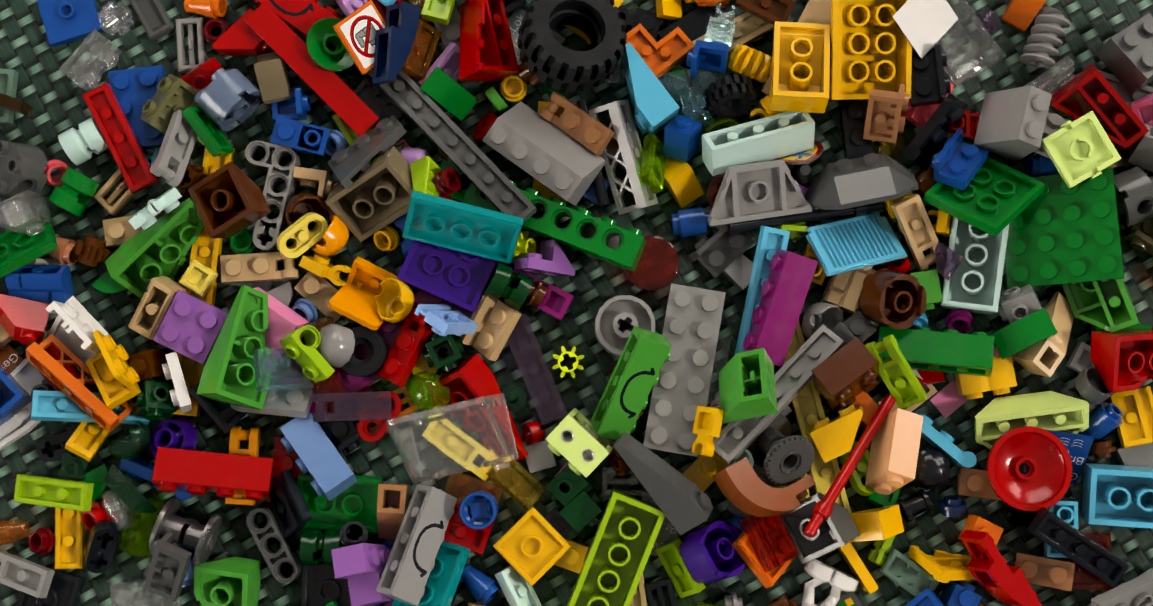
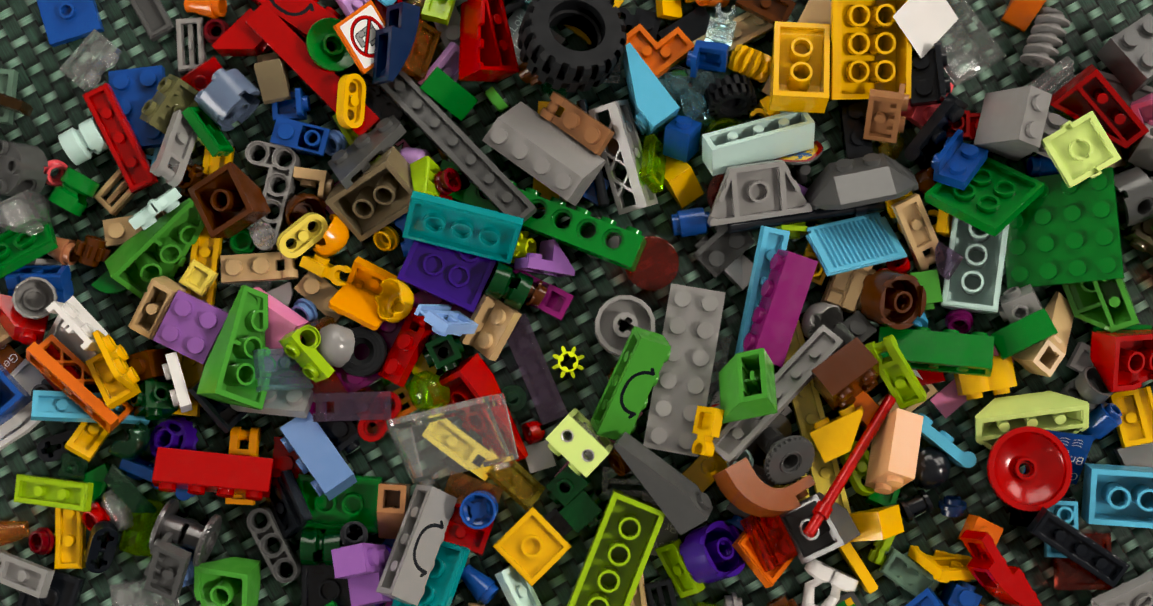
clear gear [97,1,134,36] -> none
red piece [474,112,497,142] -> none
yellow plate [500,75,527,102] -> none
yellow plate [554,537,589,574] -> none
medium nougat plate [956,467,1001,500] -> none
tile [976,8,1002,35] -> none
medium nougat plate [1015,552,1076,591] -> none
reddish brown plate [1088,440,1116,459] -> none
none -> light grey hair [12,277,58,320]
none -> clear plate [249,220,275,247]
none -> yellow plate [336,73,366,129]

